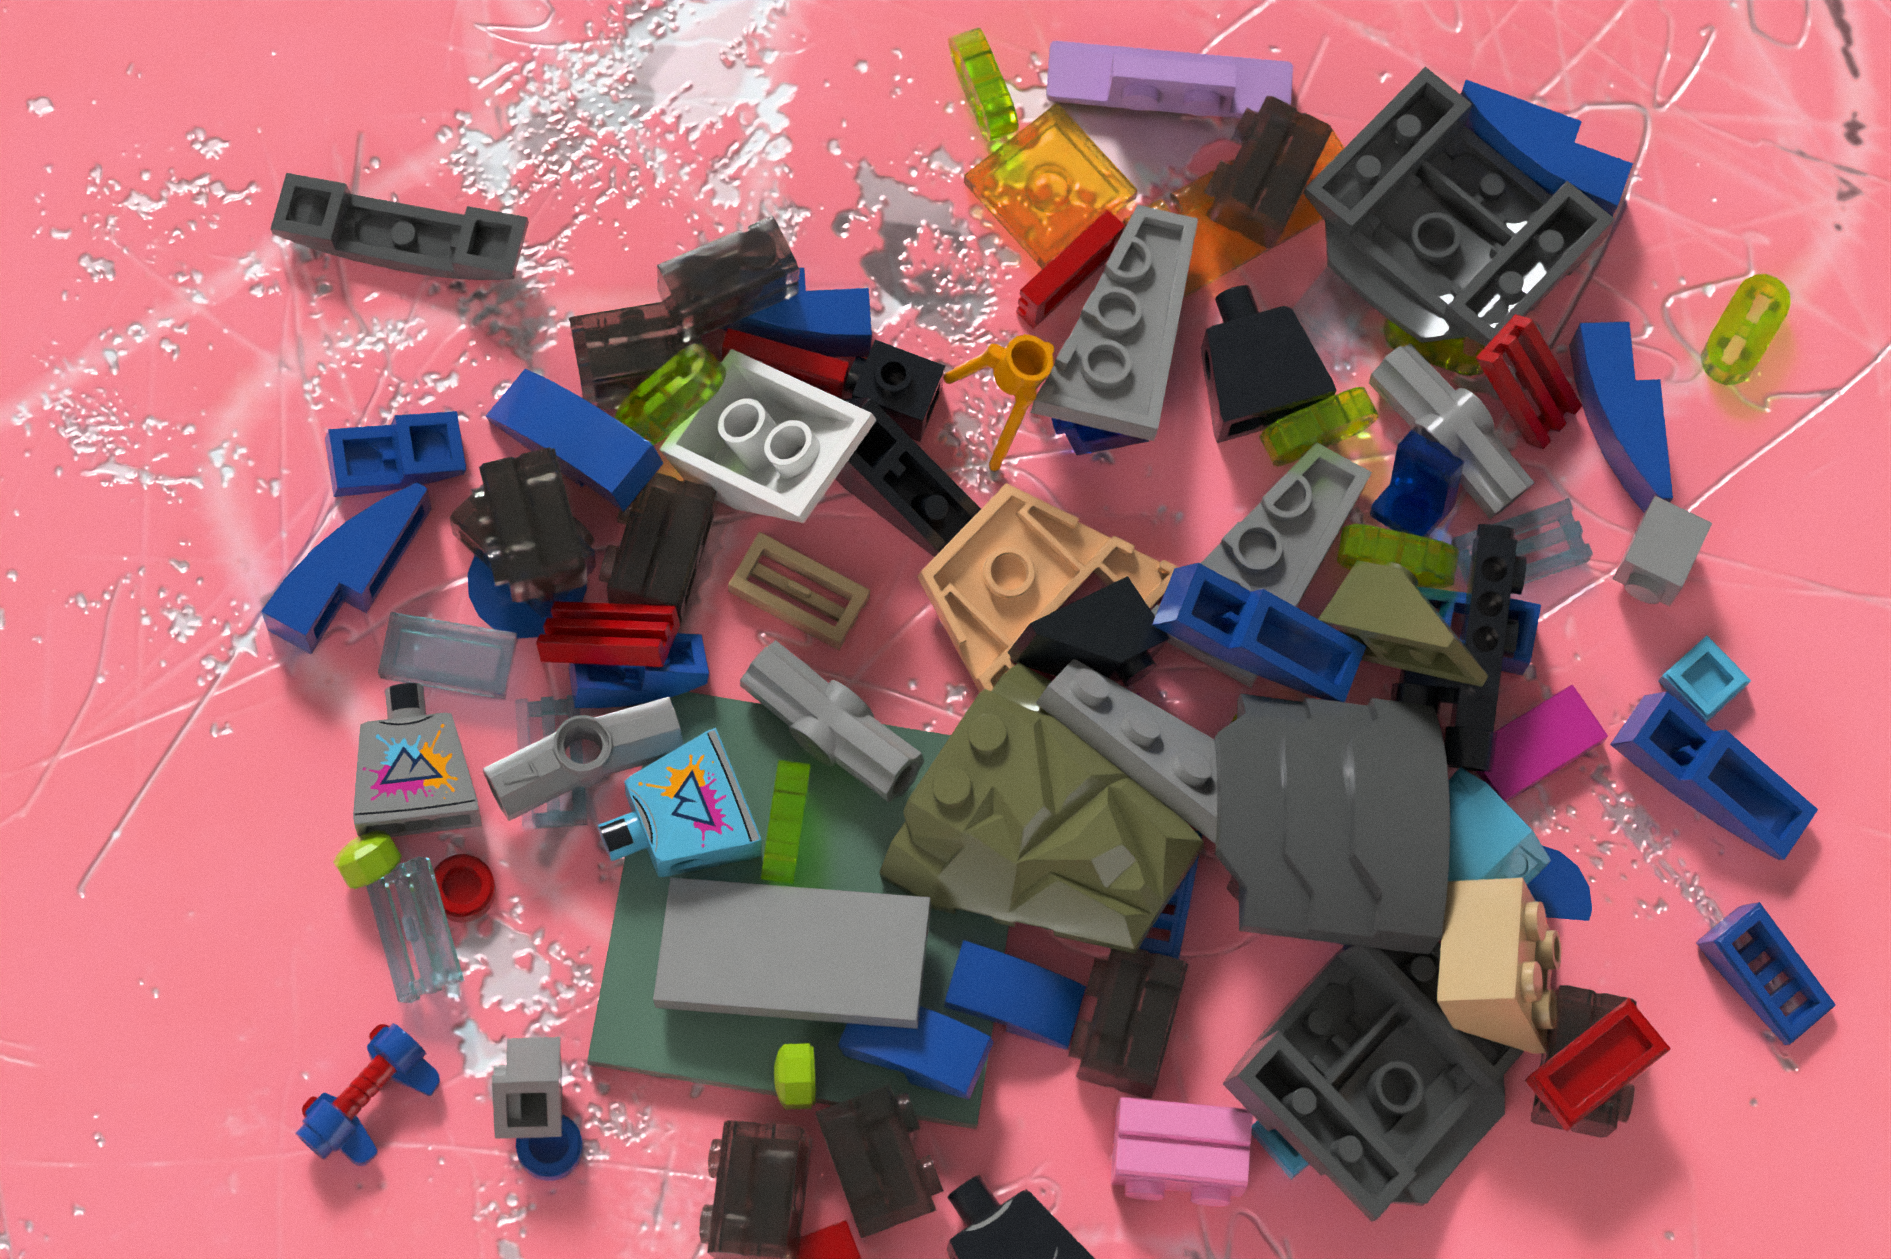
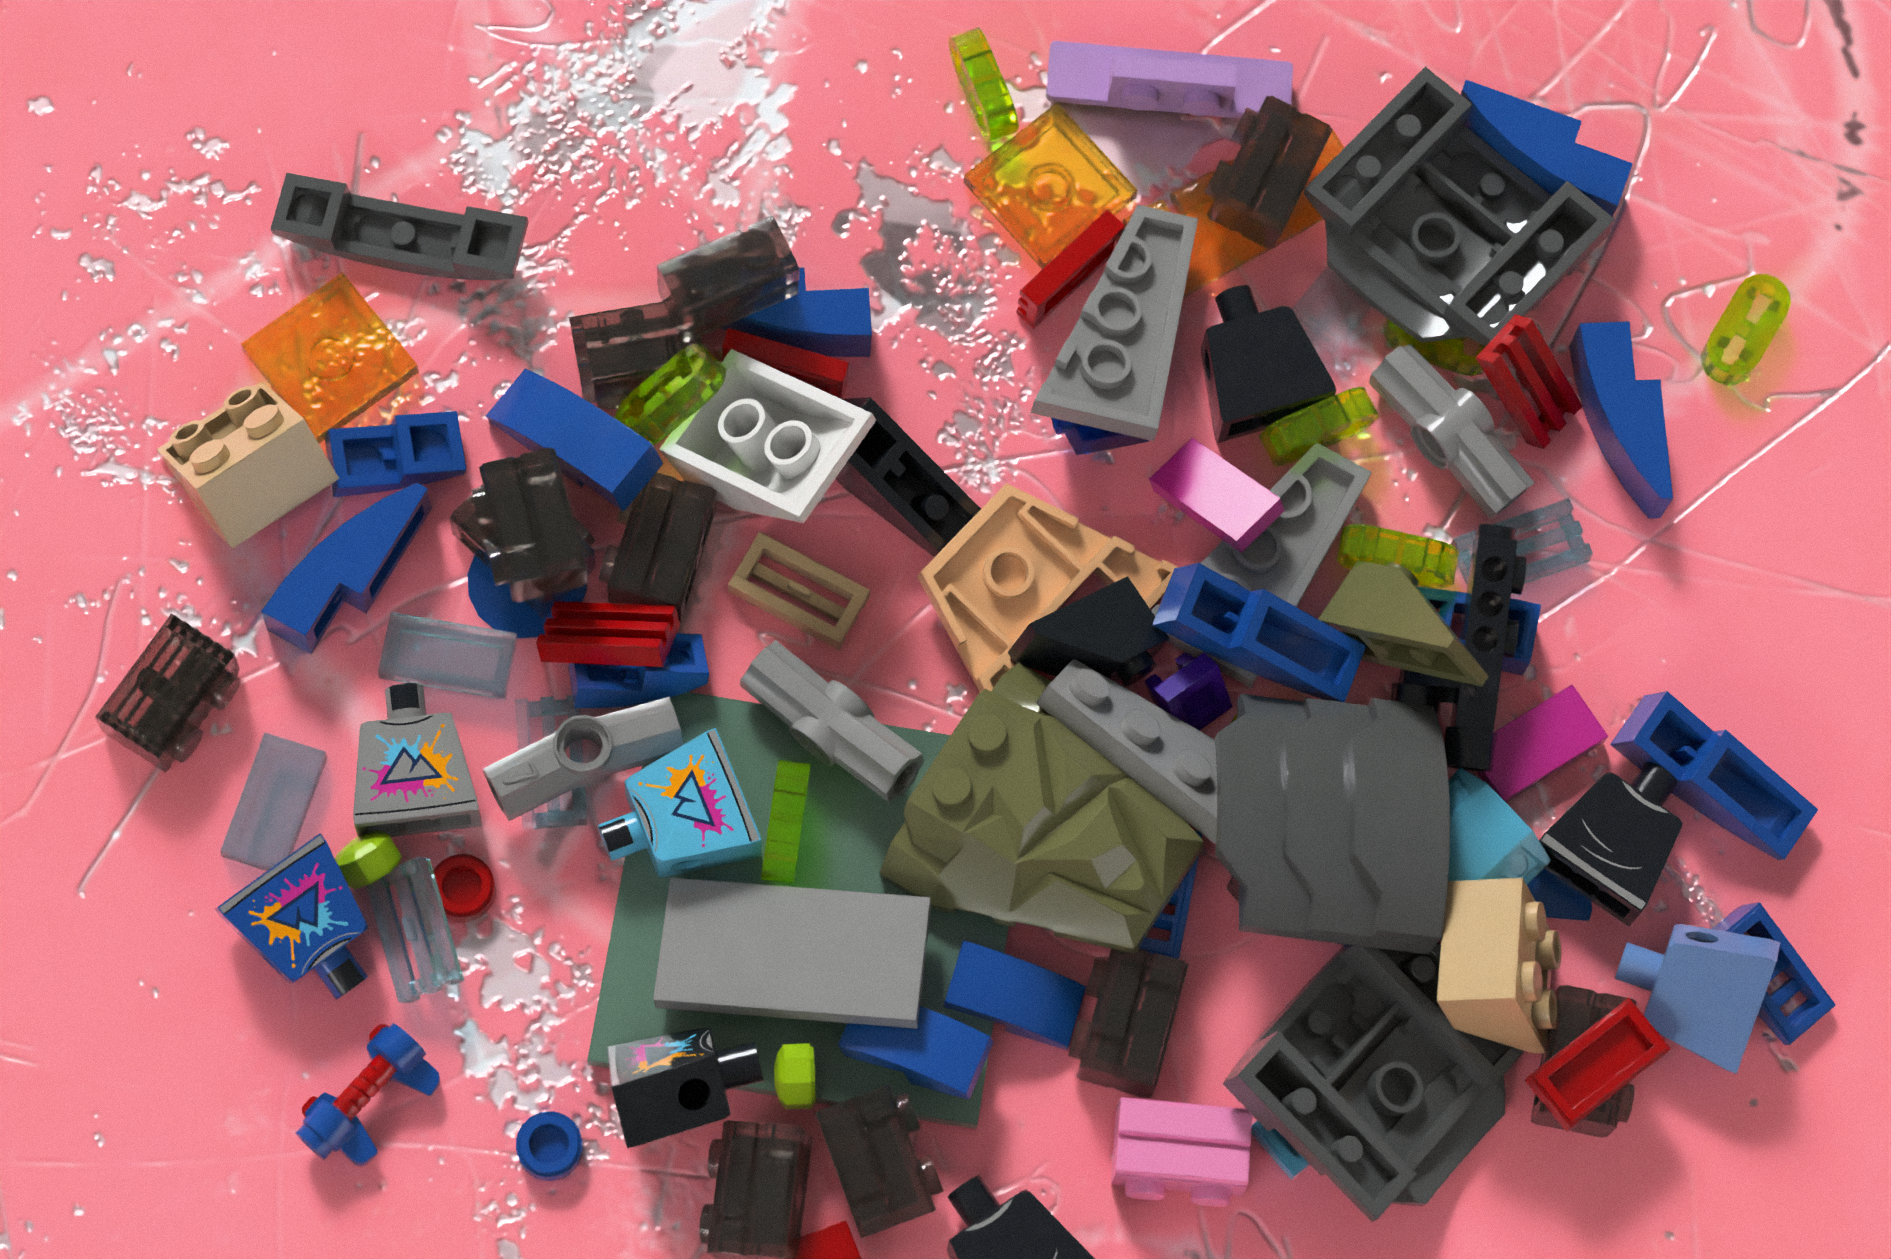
light grey brick [492,1037,563,1139] -> none
black brick [844,339,946,442] -> none
light orange plant [943,334,1054,471] -> none
clear blue bracket [1370,430,1464,544] -> none
light grey brick [1613,496,1712,607] -> none
medium azure tile [1658,636,1751,724] -> none
none -> clear smoke brick [95,614,241,772]
none -> tan slope [156,381,339,549]
none -> blue torso [215,833,368,1000]
none -> clear light blue tile [220,732,328,871]
none -> clear yellow tile [241,272,419,444]
none -> black torso [607,1027,764,1149]
none -> dark purple tile [1145,652,1233,731]
none -> tile [1149,437,1285,553]
none -> black torso [1539,762,1683,927]
none -> medium blue torso [1614,924,1780,1074]

